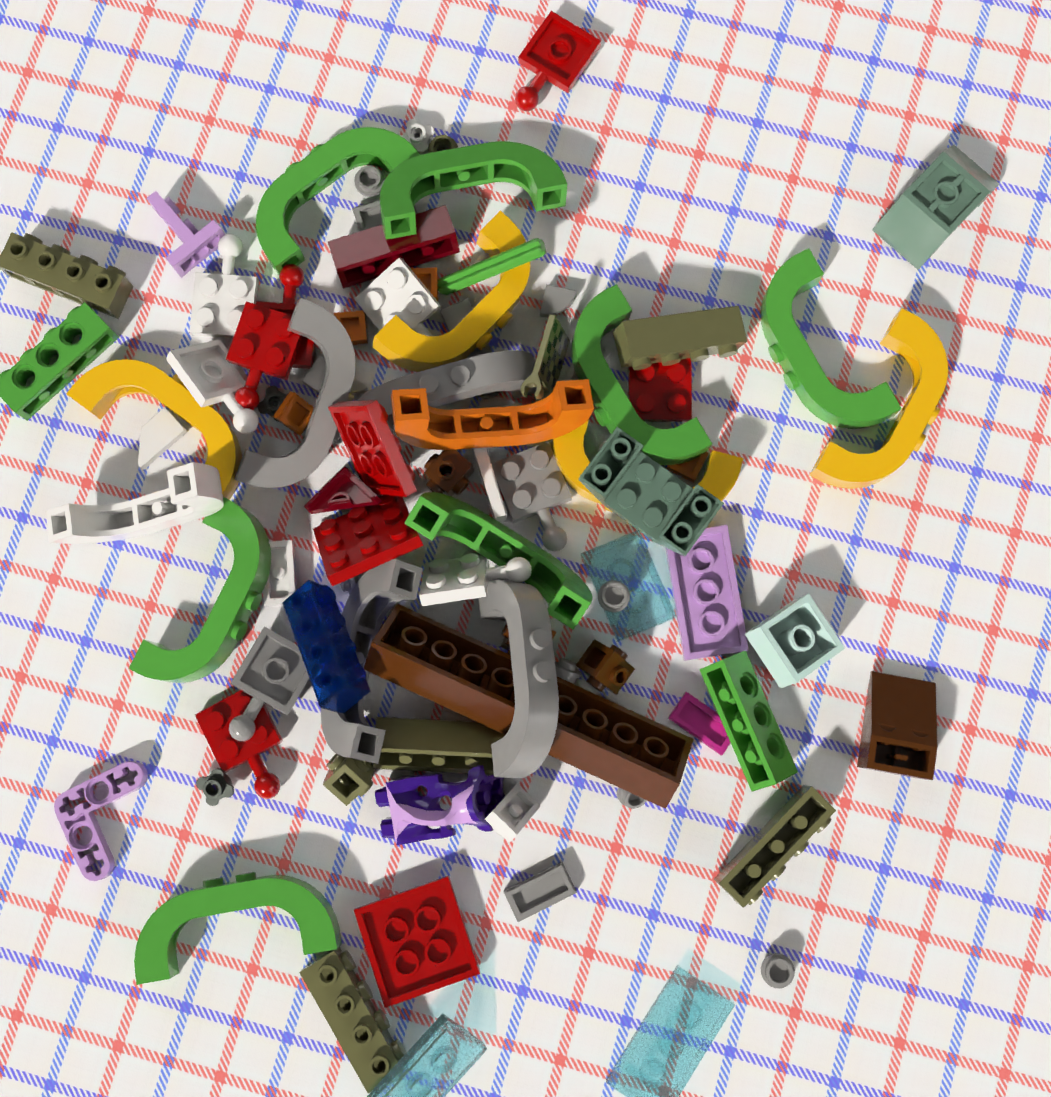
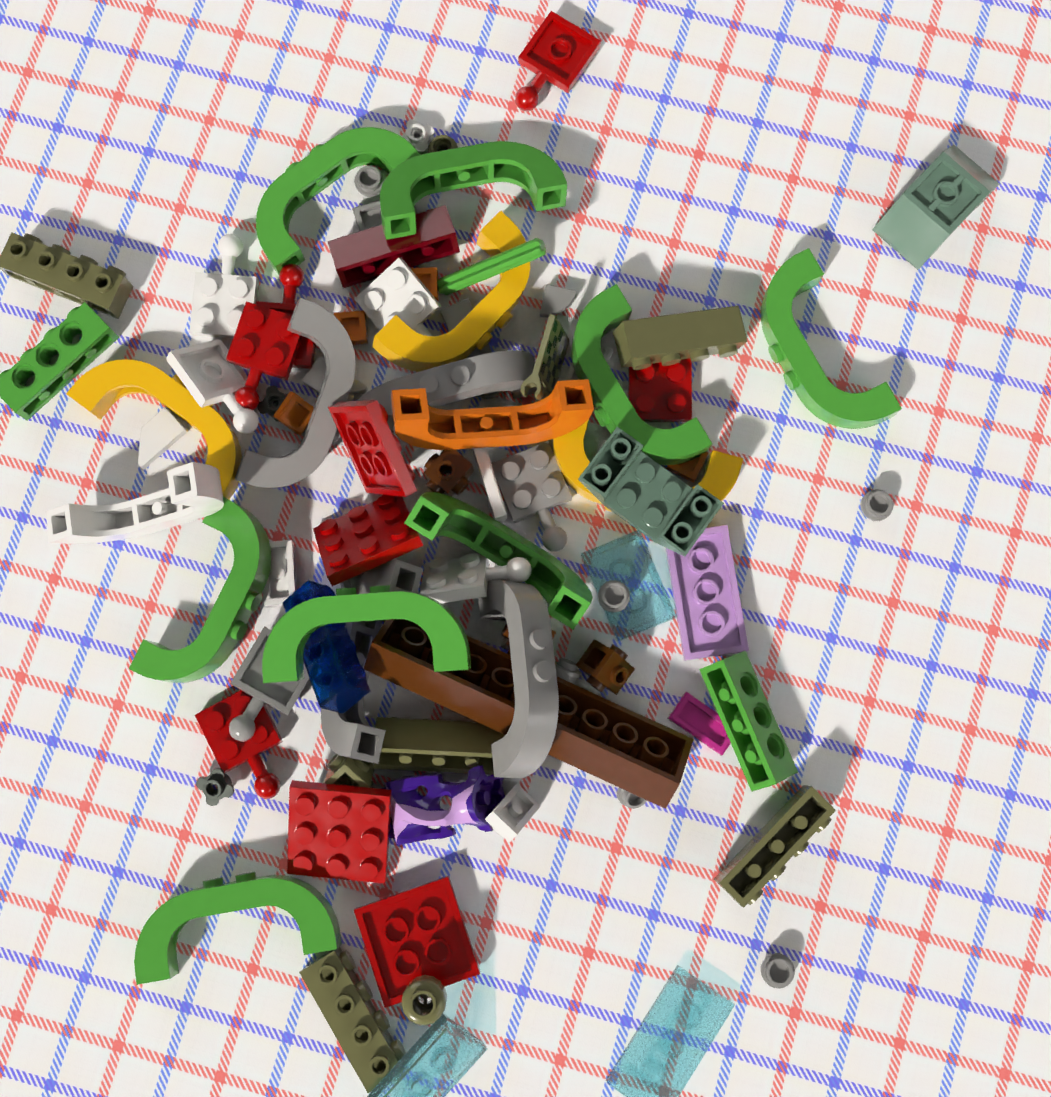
lavender beam [54,761,148,881] -> none
lavender bracket [146,191,225,278] -> none
dark red tile [304,466,382,514] -> none
light grey tile [503,862,577,922] -> none
light aqua brick [745,593,845,688] -> none
yellow arch [809,308,948,489] -> none
reddish brown slope [857,671,938,780] -> none
none -> bright green arch [262,585,471,683]
none -> red plate [287,780,392,884]
none -> olive head [401,975,447,1026]
none -> light grey plate [860,489,893,521]

